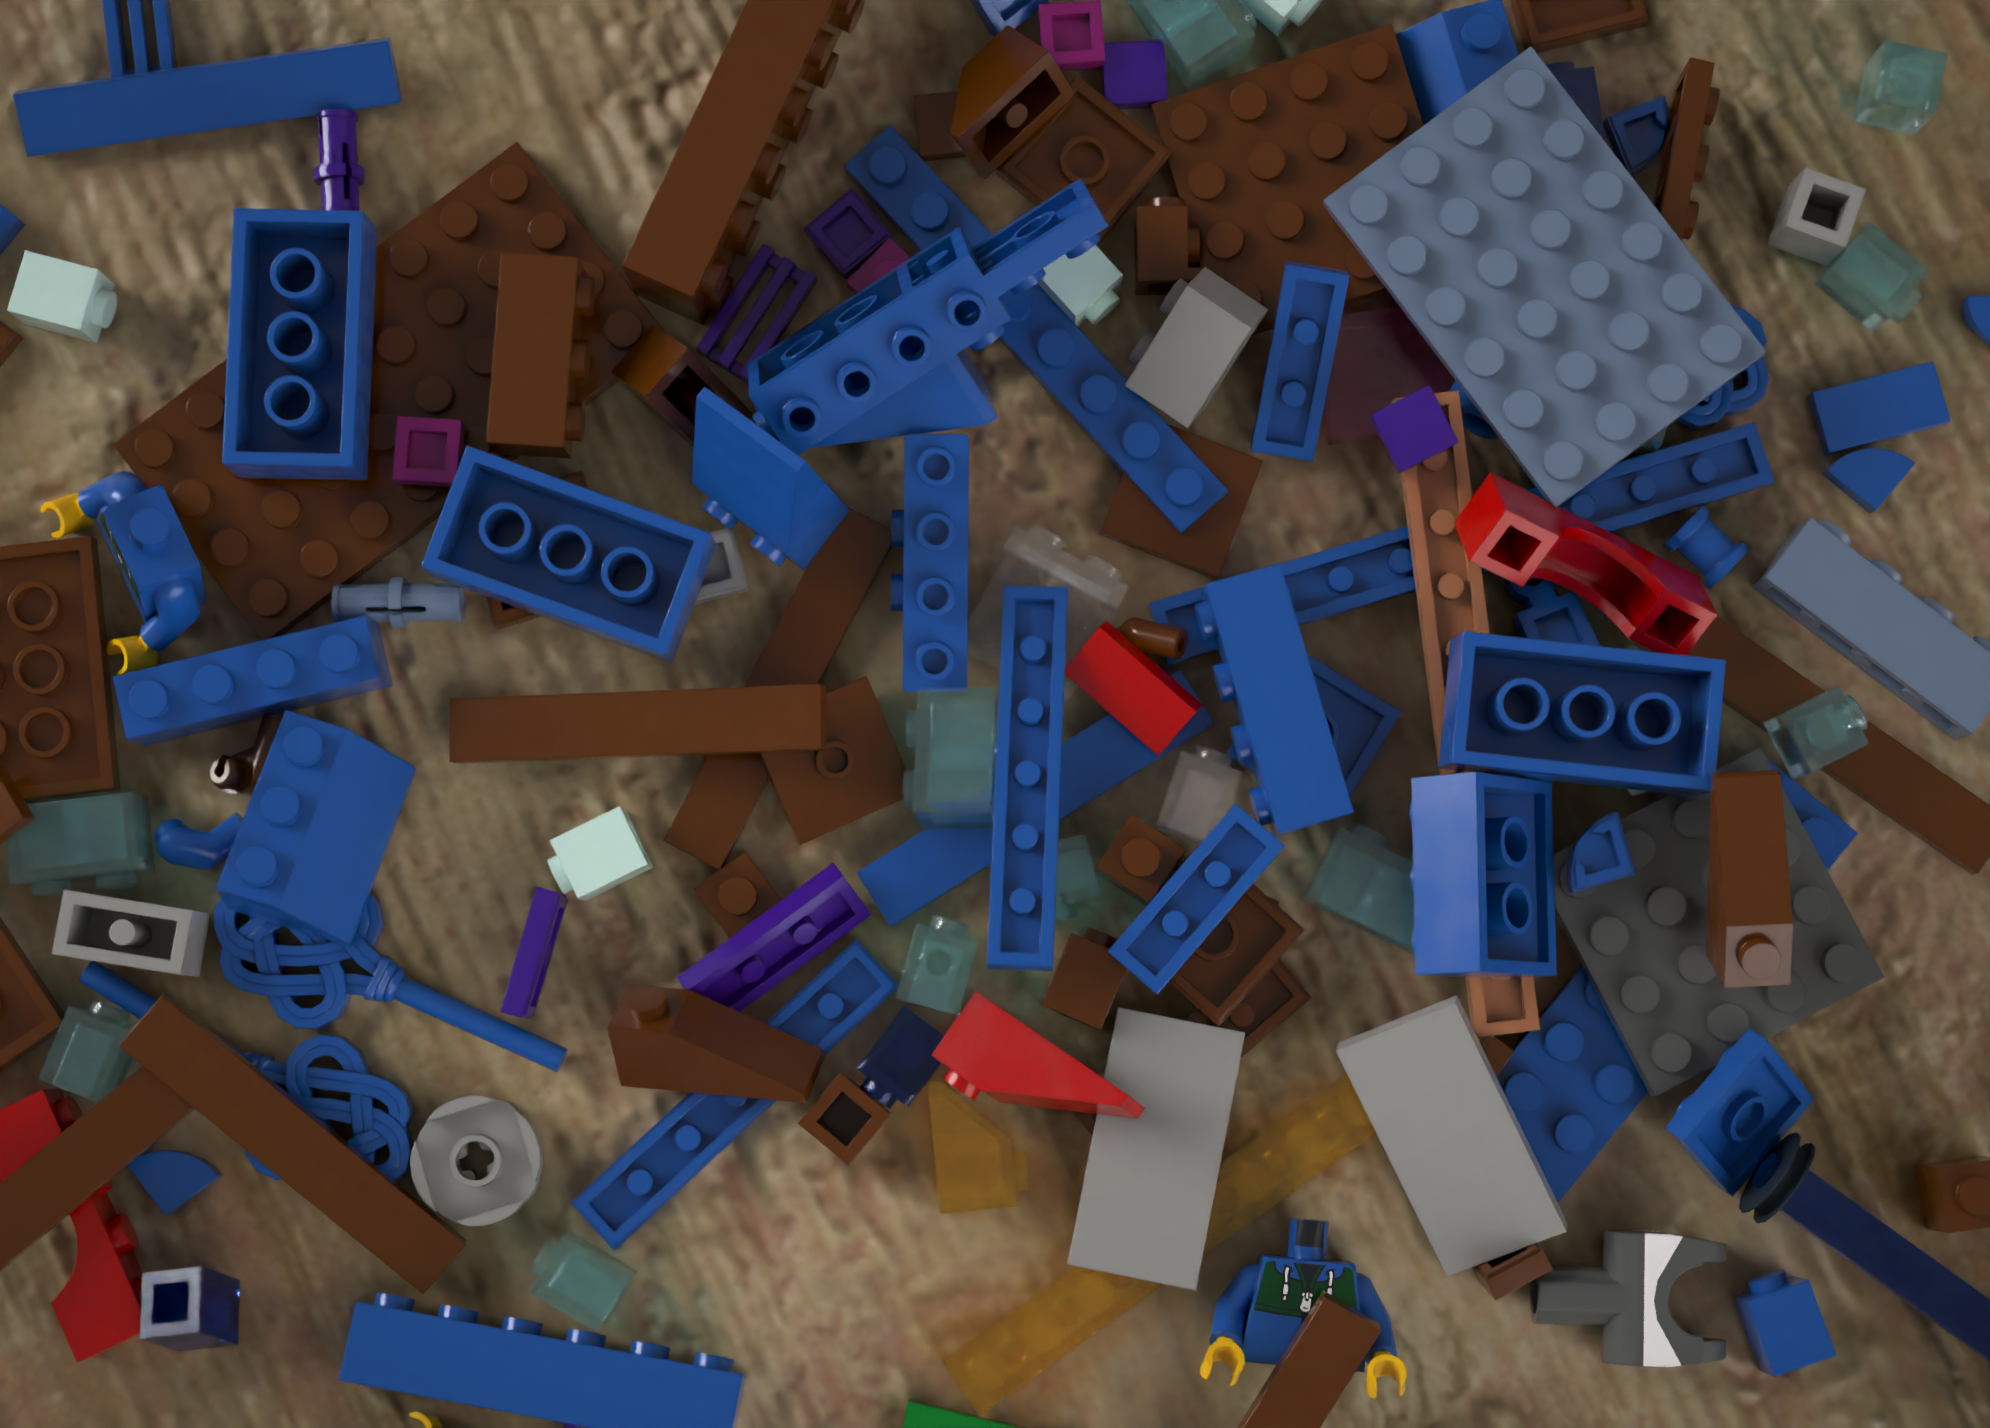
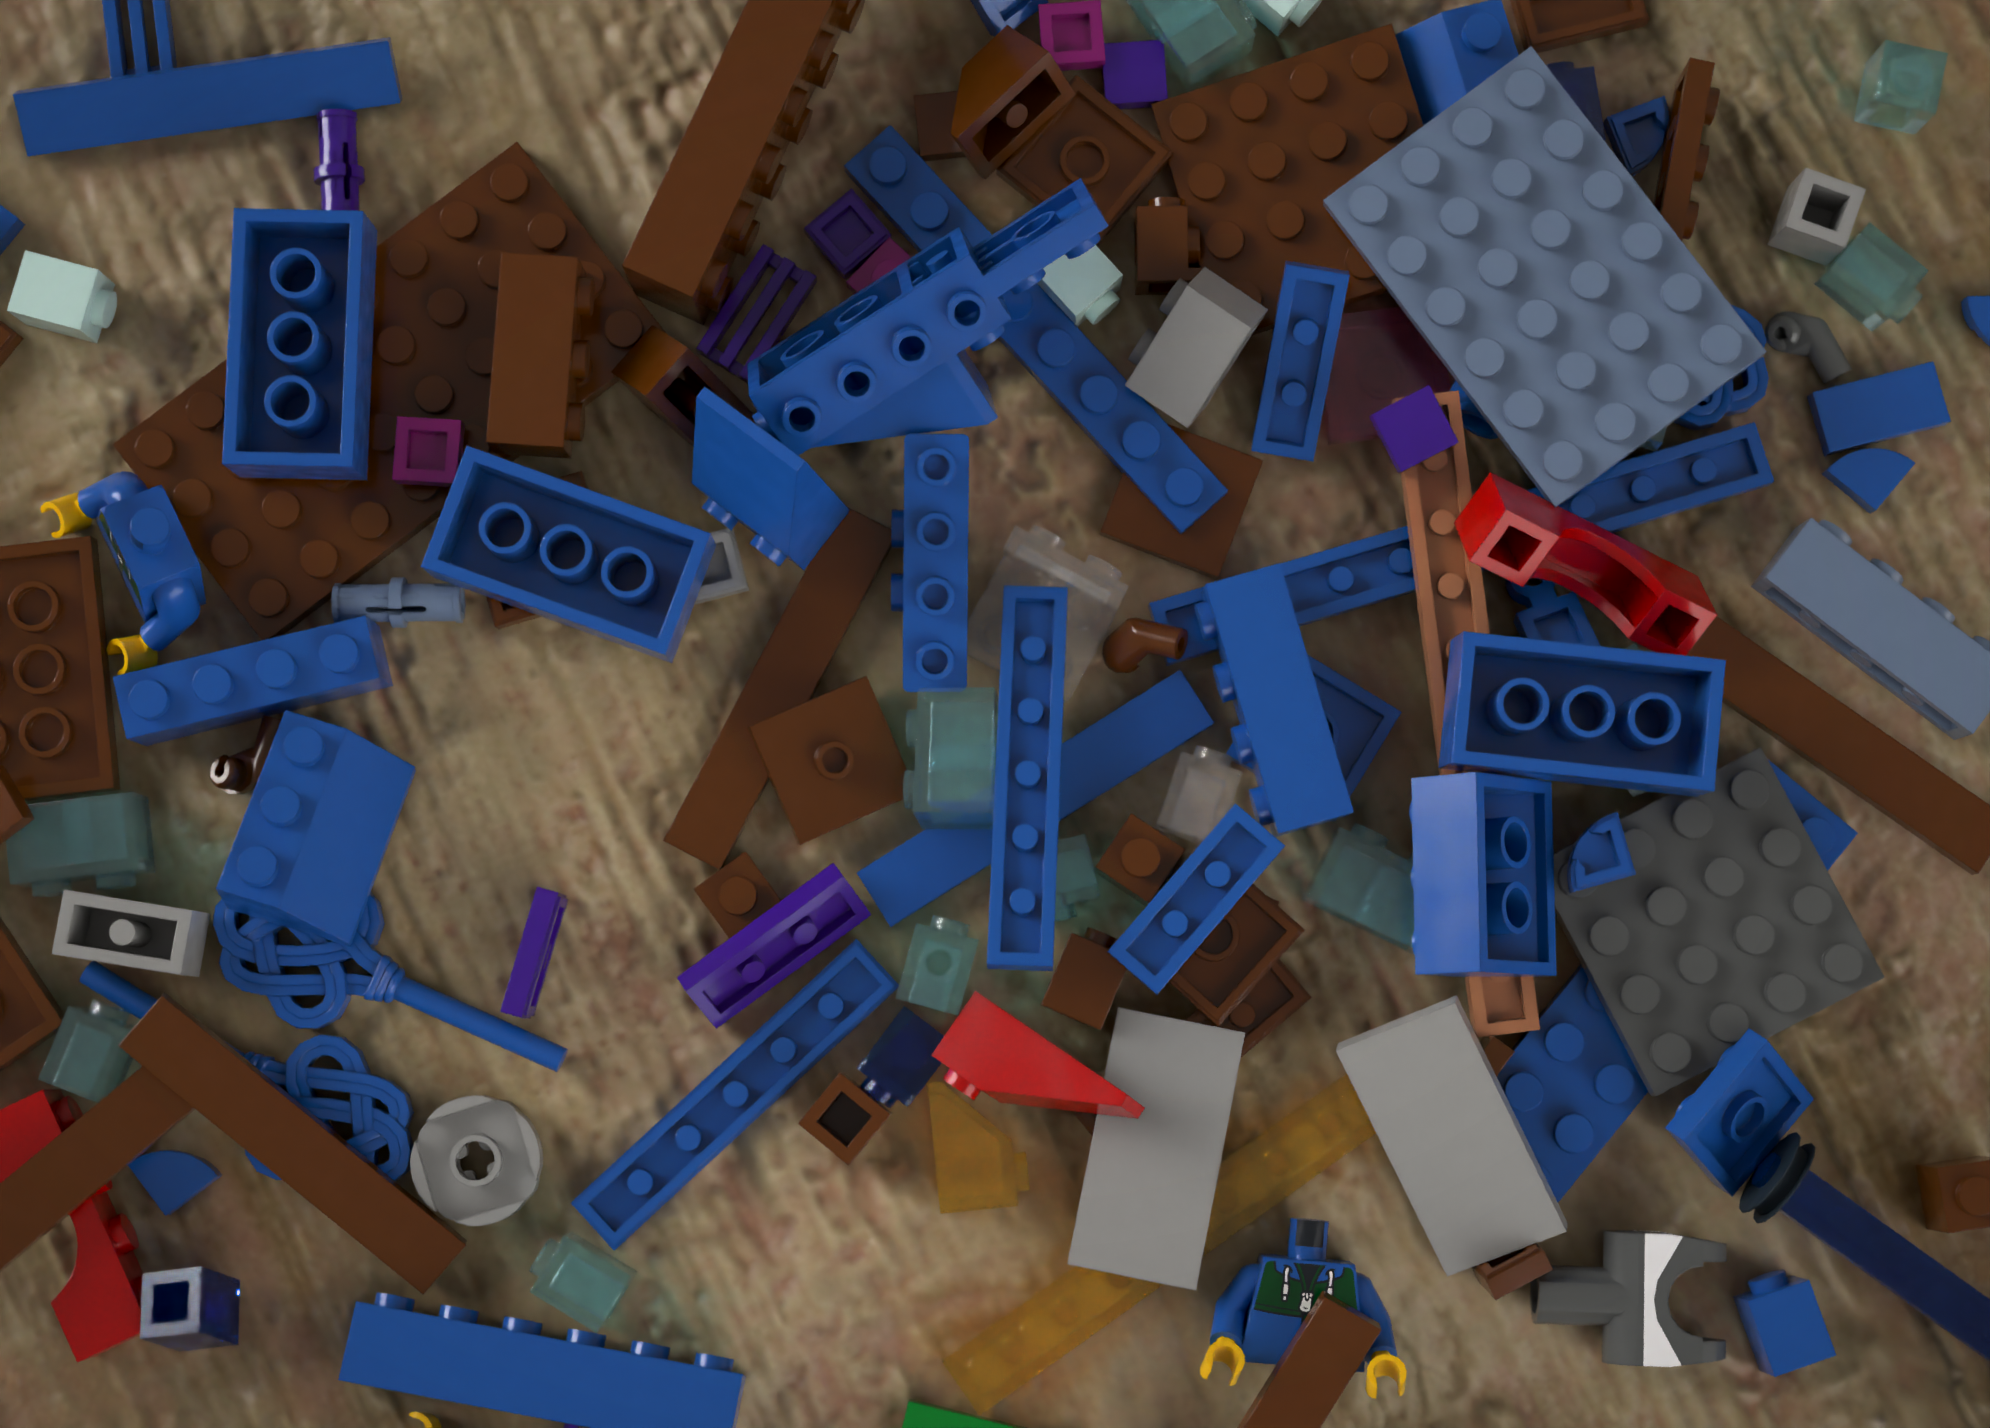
blue arm [154,812,243,870] -> none
reddish brown tile [450,684,827,764] -> none
light aqua brick [547,806,654,901] -> none
reddish brown slope [607,985,824,1103] -> none
red tile [1065,620,1203,756] -> none
blue bush [1663,504,1749,589] -> none
reddish brown slope [1706,770,1793,988] -> none
clear light blue brick [1763,686,1869,779] -> none
none -> dark grey arm [1765,312,1852,384]

